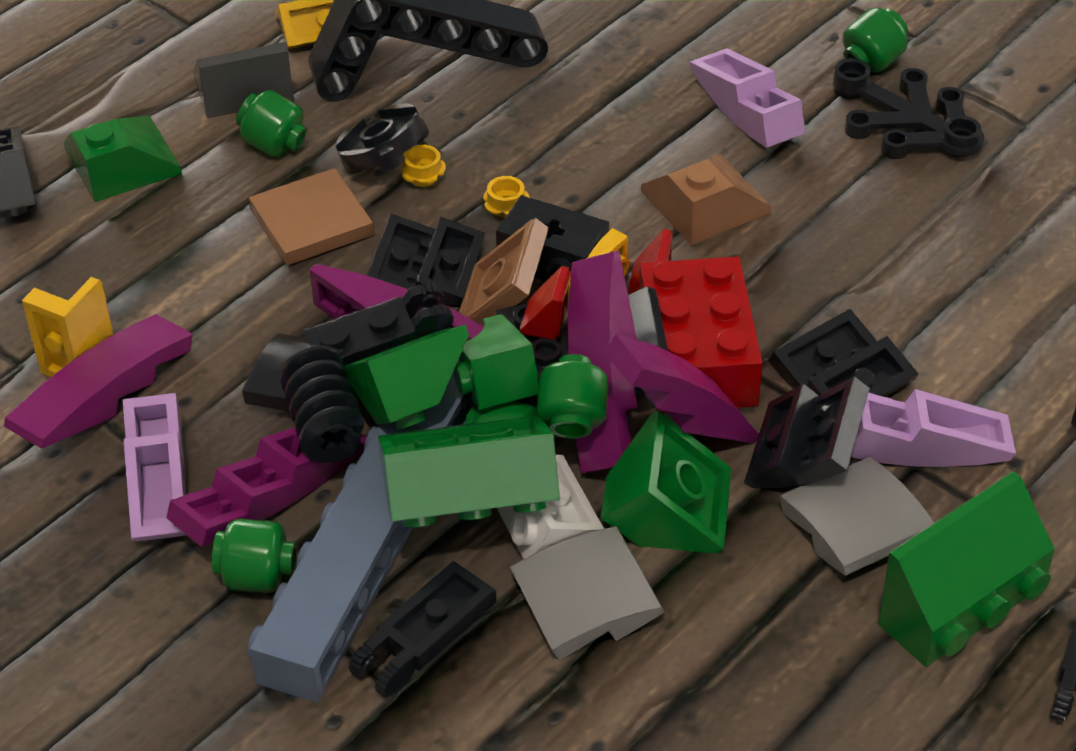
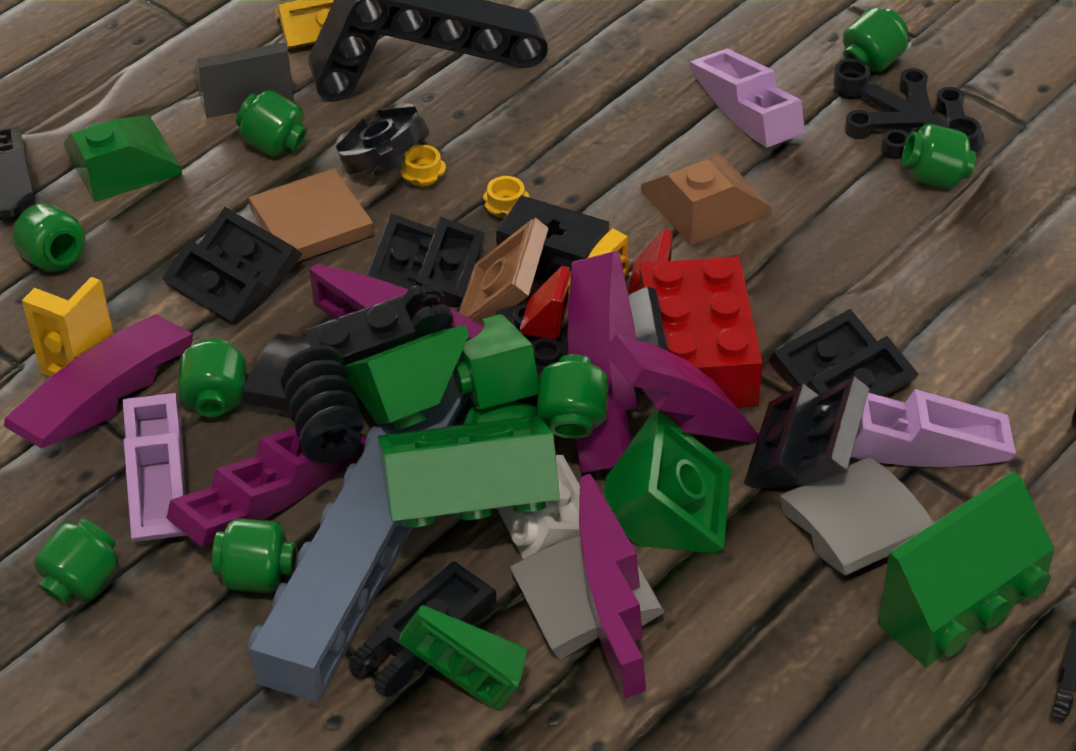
none -> green head [12,203,85,272]
none -> green head [33,518,118,604]
none -> black slope [162,207,302,325]
none -> green head [178,338,246,417]
none -> green slope [398,605,528,710]
none -> magenta slope [579,474,646,699]
none -> green head [902,124,976,190]

